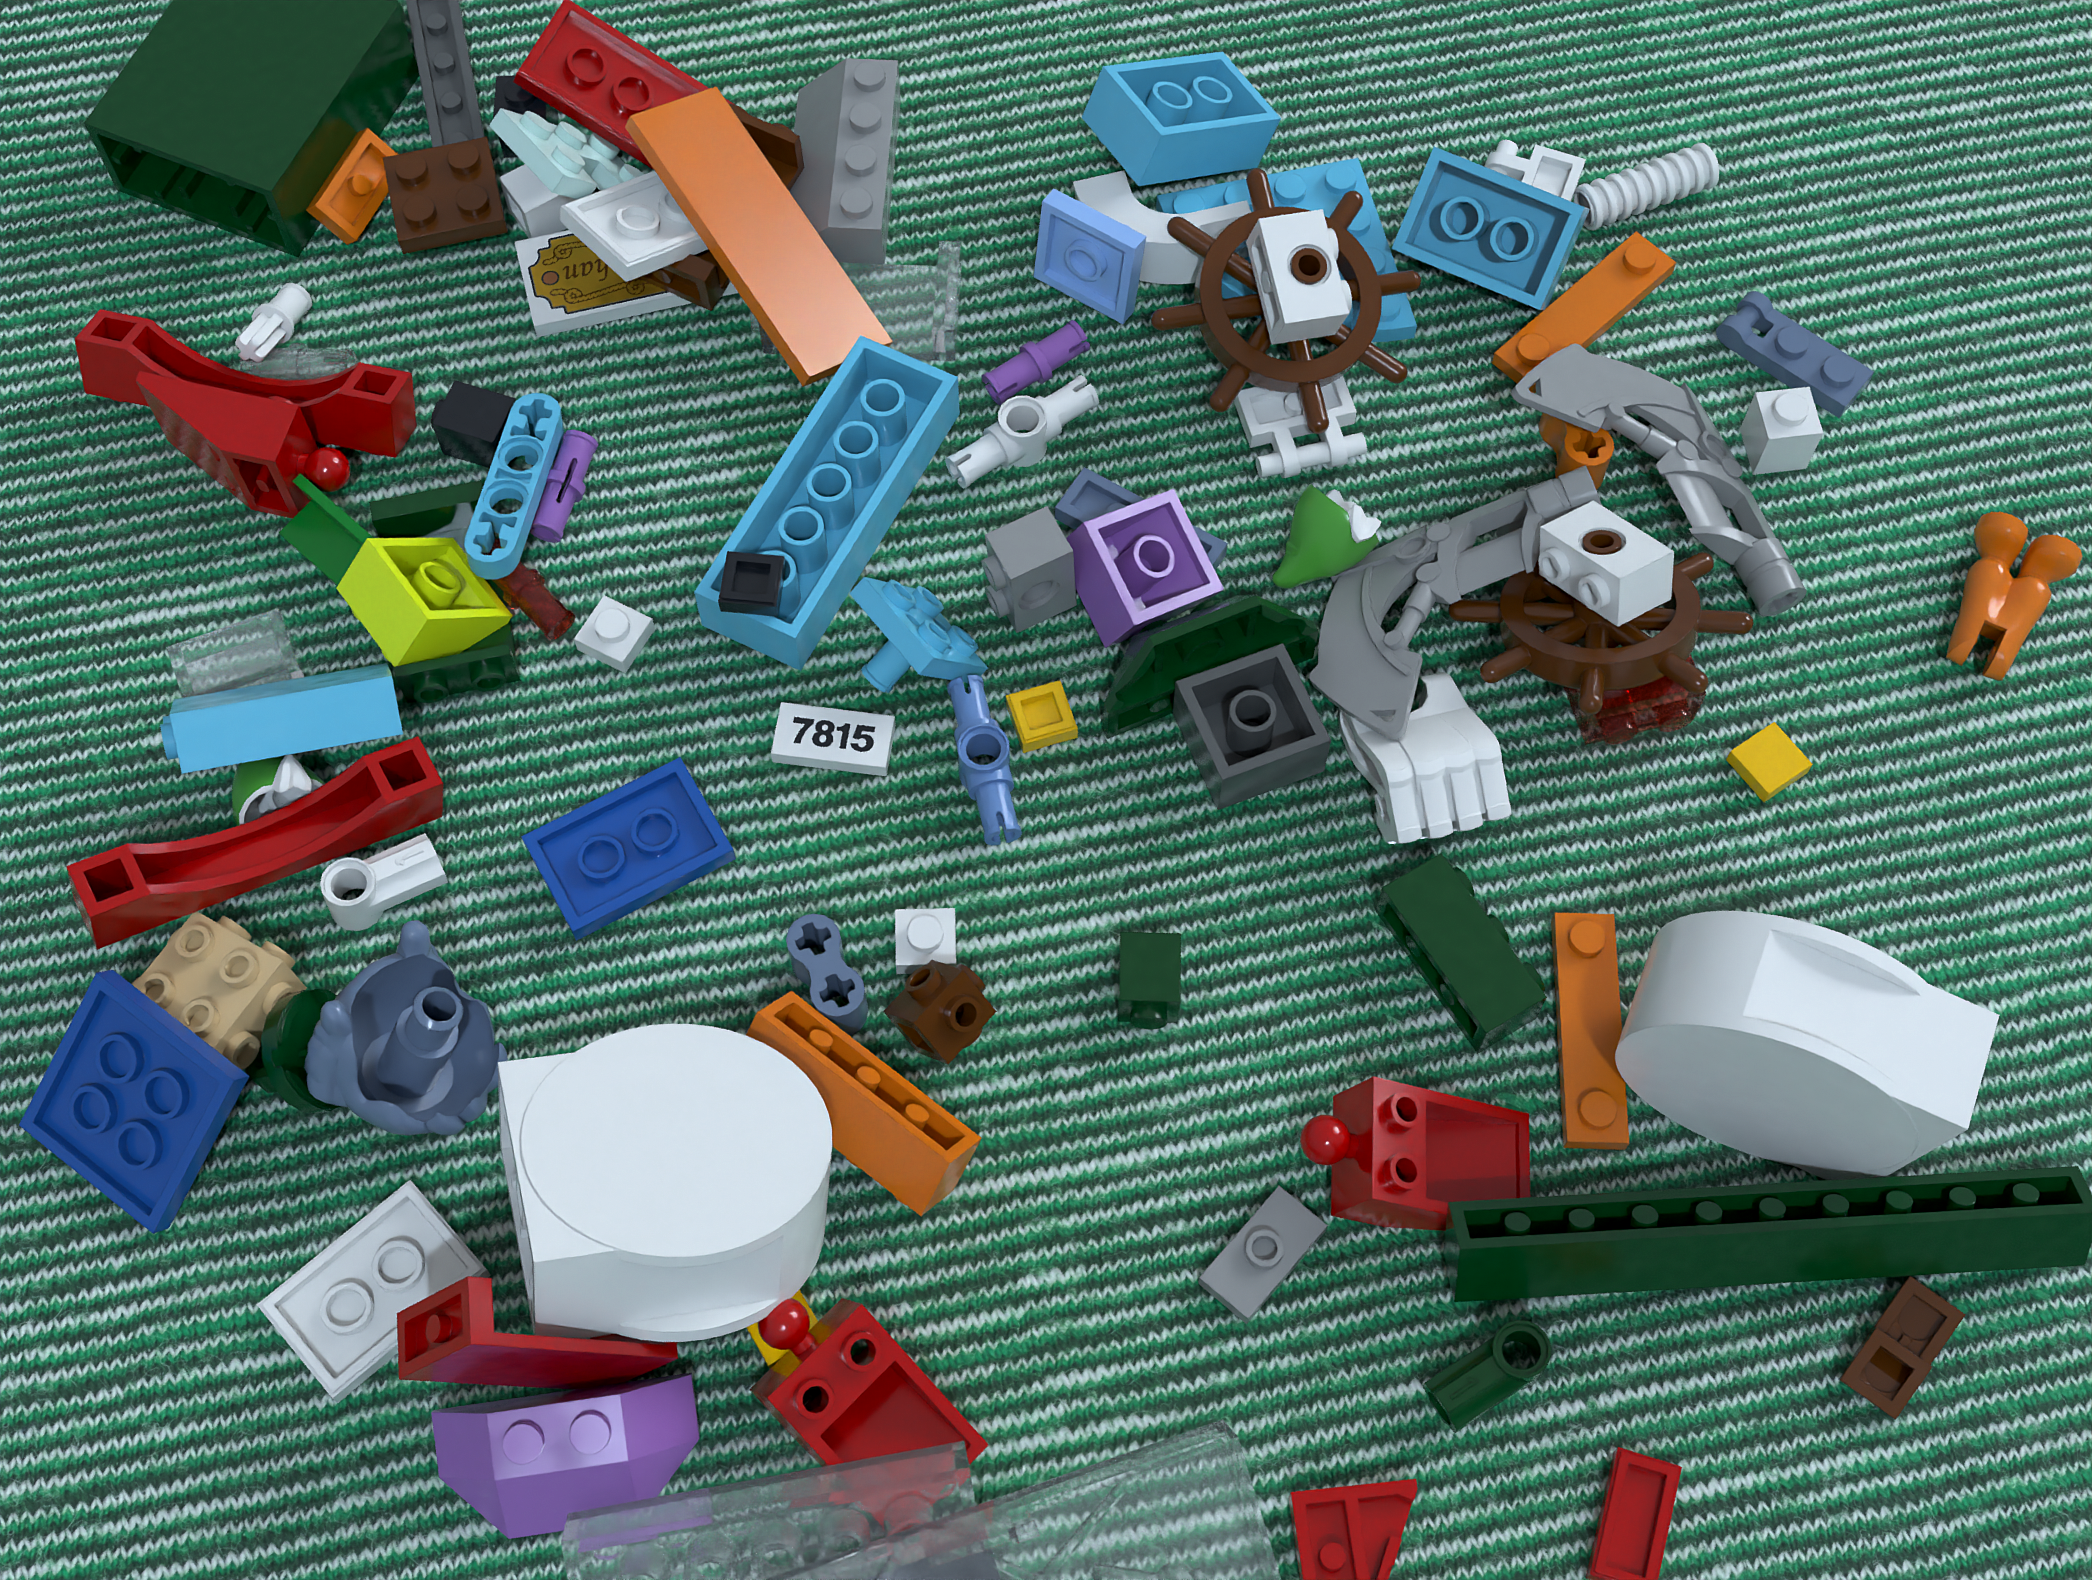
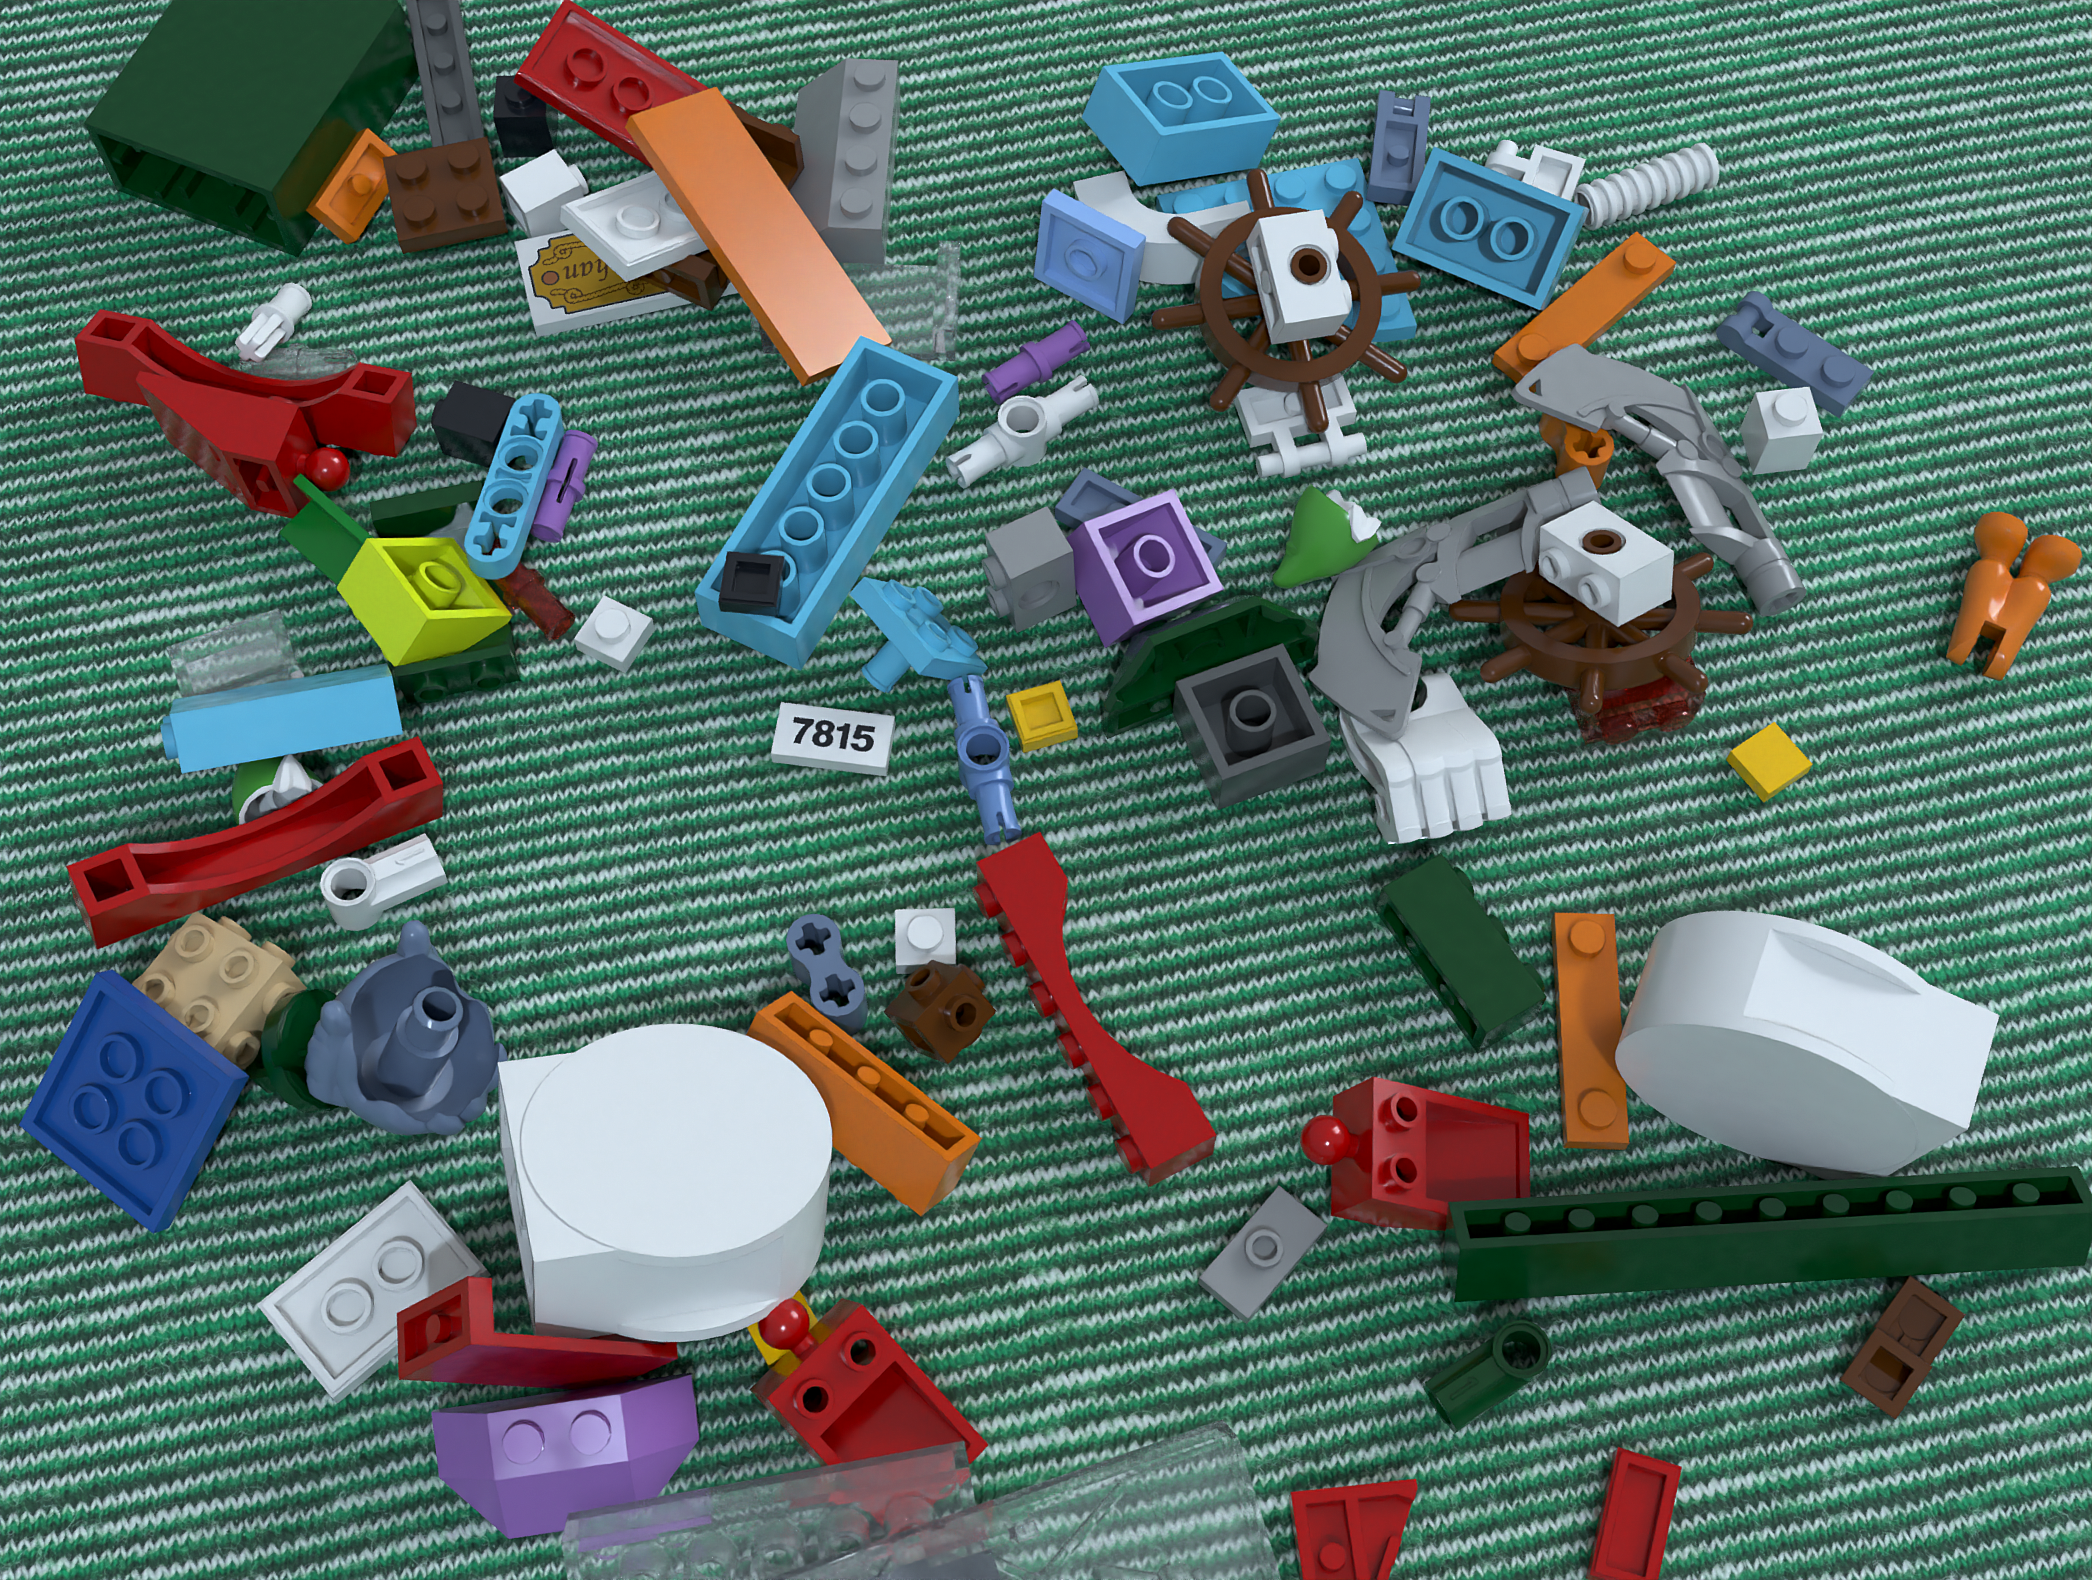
light aqua plate [489,108,644,200] -> none
blue plate [521,757,736,941] -> none
dark green brick [1118,932,1181,1030] -> none
none -> red arch [972,832,1217,1188]
none -> sand blue plate [1366,90,1431,206]

